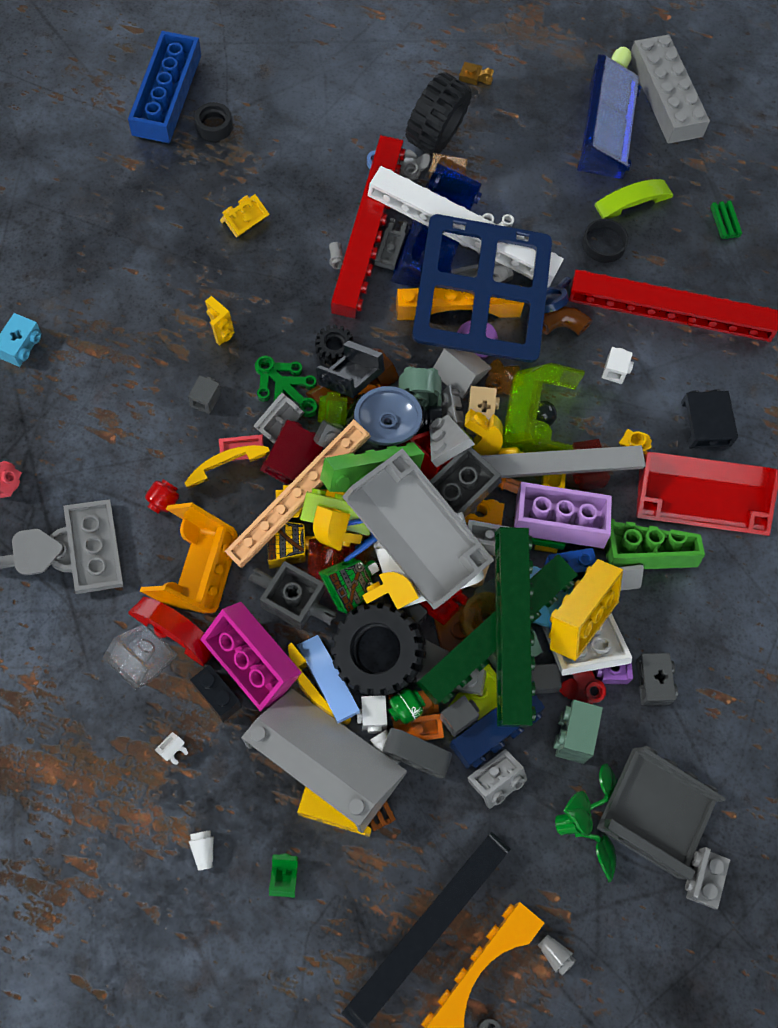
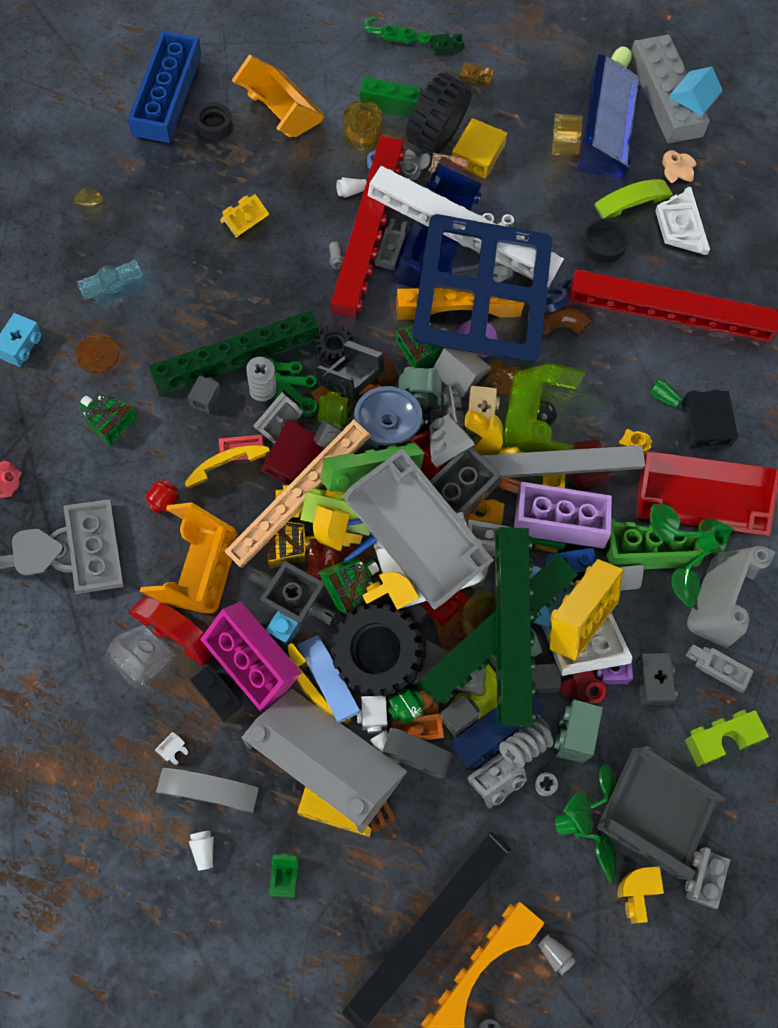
yellow bracket [205,296,235,346] -> none
white brick [602,347,634,384] -> none
green tile [710,200,742,239] -> none
none -> clear yellow tile [74,187,103,205]
none -> clear orange tile [75,333,119,374]
none -> clear light blue piece [77,260,143,300]
none -> torso [80,393,137,447]
none -> dark green brick [148,310,319,396]
none -> light grey slope [156,768,259,813]
none -> light orange windscreen [232,54,325,138]
none -> light grey piece [246,357,277,402]
none -> medium azure brick [266,611,299,650]
none -> white cone [336,177,366,198]
none -> clear yellow brick [343,101,382,150]
none -> green slope [359,76,423,118]
none -> green piece [364,16,431,45]
none -> torso [396,323,447,368]
none -> dark green plate [430,33,465,55]
none -> yellow brick [451,118,507,179]
none -> light grey piece [499,718,554,768]
none -> light grey bush [534,772,558,796]
none -> clear yellow brick [552,114,583,155]
none -> yellow brick [617,867,664,924]
none -> green cone [649,378,682,408]
none -> green plant [650,503,733,608]
none -> white wing [655,187,710,255]
none -> light nougat plate [662,150,697,183]
none -> medium azure slope [669,66,722,116]
none -> light grey hinge [685,645,754,693]
none -> lime arch [685,709,769,767]
none -> light grey windscreen [687,546,775,648]

